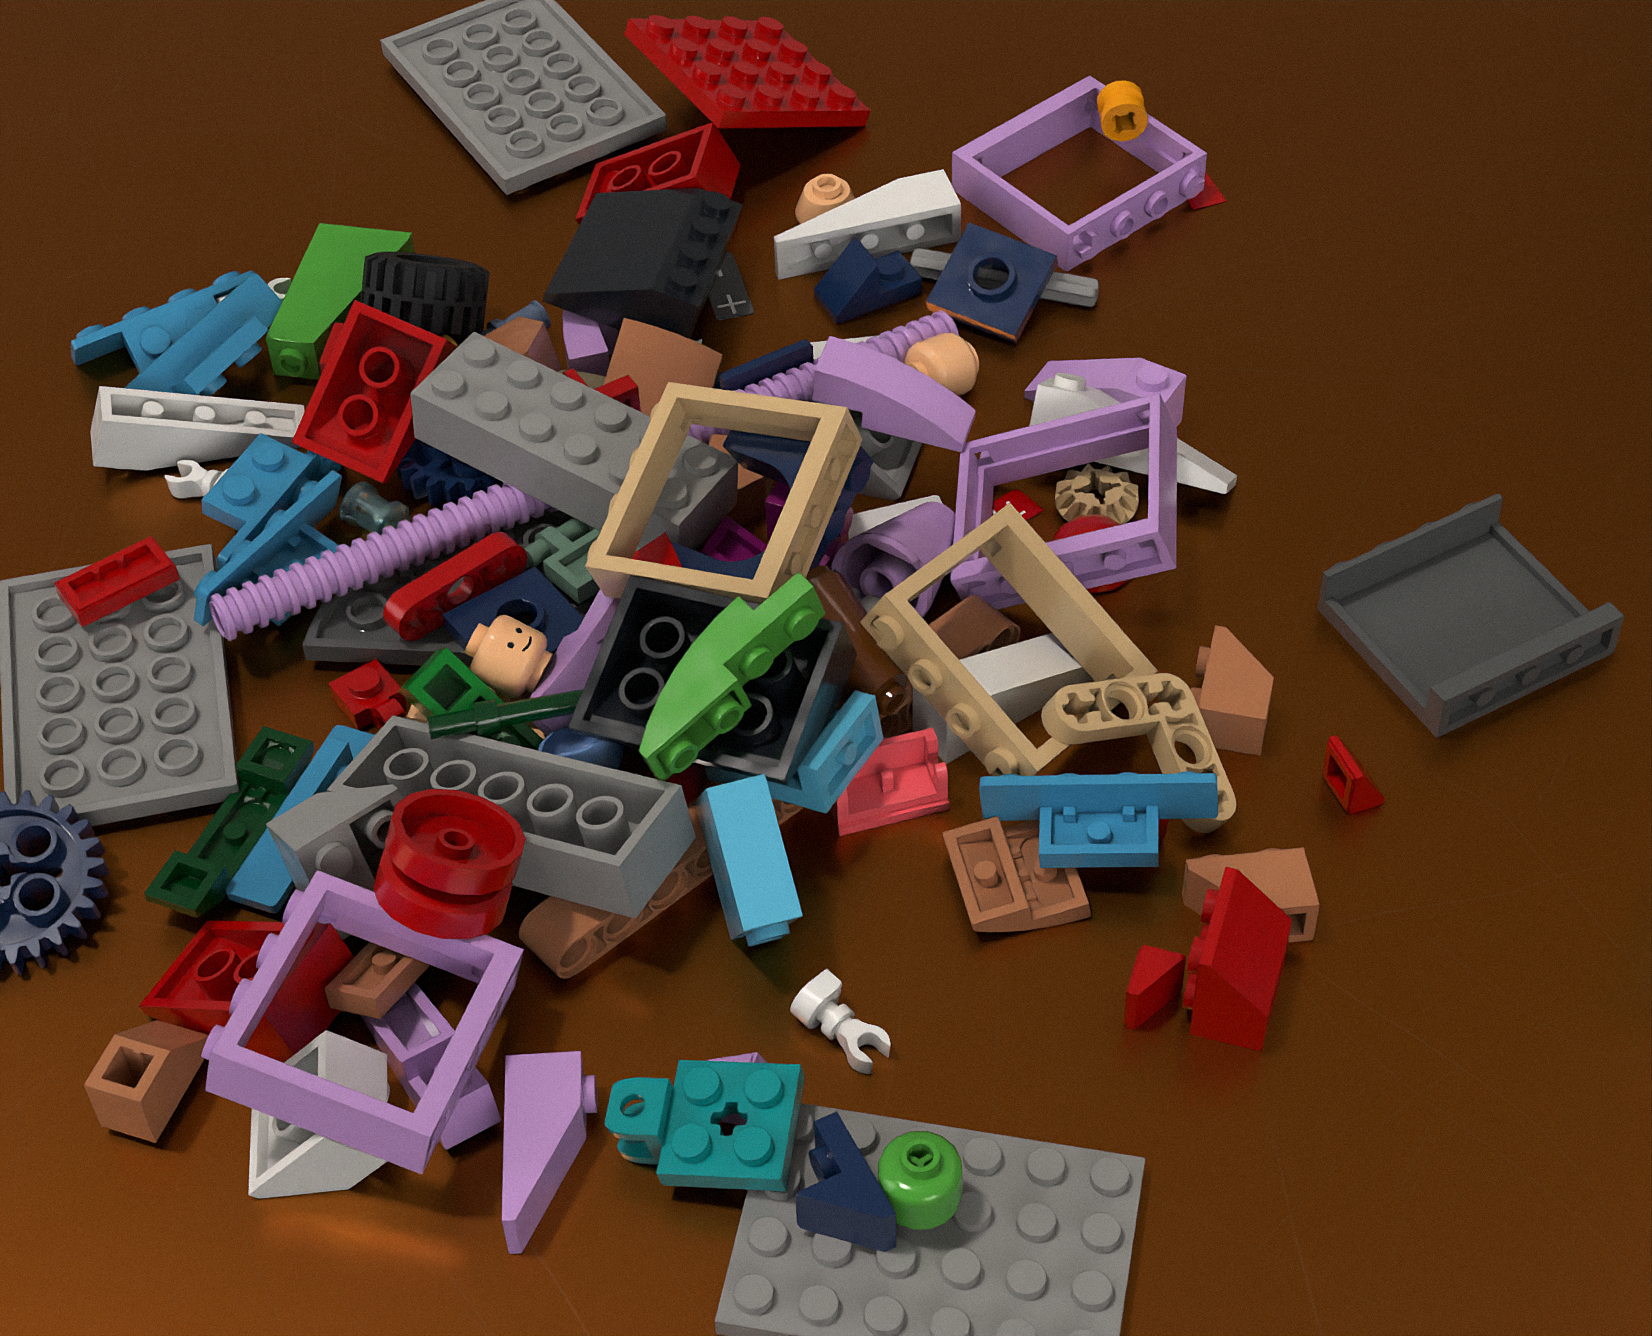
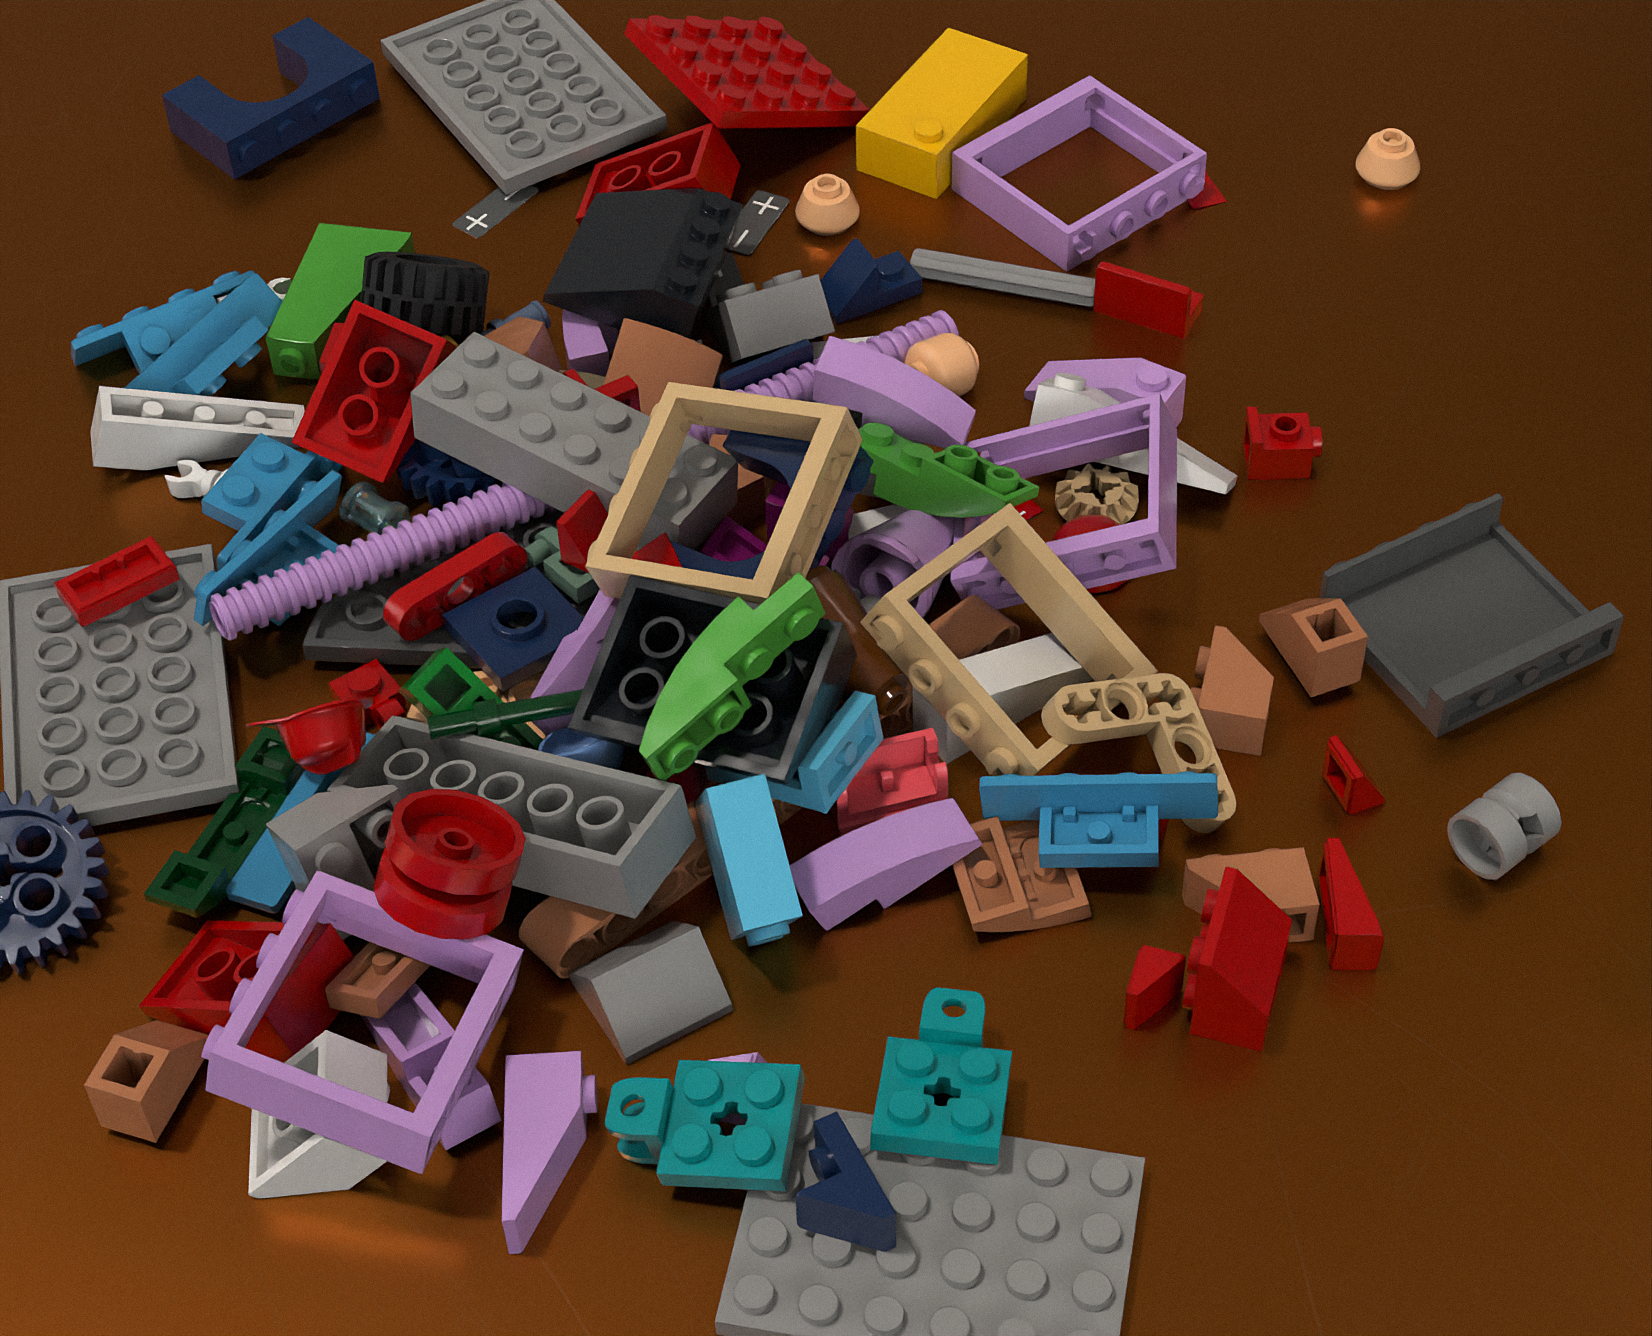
light nougat head [464,615,553,698] -> none
white slope [774,169,961,280] -> none
white piece [790,968,891,1074] -> none
bright green head [878,1131,963,1230] -> none
dark blue piece [926,222,1058,344] -> none
light orange wheel [1097,80,1148,141] -> none
none -> dark blue arch [162,17,380,180]
none -> red piece [246,696,374,775]
none -> dark grey sticker [452,185,539,238]
none -> red slope [556,489,608,573]
none -> light grey slope [568,921,733,1065]
none -> light grey slope [704,269,835,363]
none -> dark grey sticker [729,191,789,255]
none -> lavender slope [790,798,983,931]
none -> yellow brick [856,27,1028,199]
none -> bright green slope [858,423,1039,518]
none -> teal plate [870,987,1012,1165]
none -> red panel [1093,261,1204,339]
none -> red brick [1242,406,1322,480]
none -> nougat slope [1259,598,1368,697]
none -> red slope [1318,838,1384,970]
none -> light nougat cone [1355,128,1420,190]
none -> light grey wheel [1447,773,1562,880]

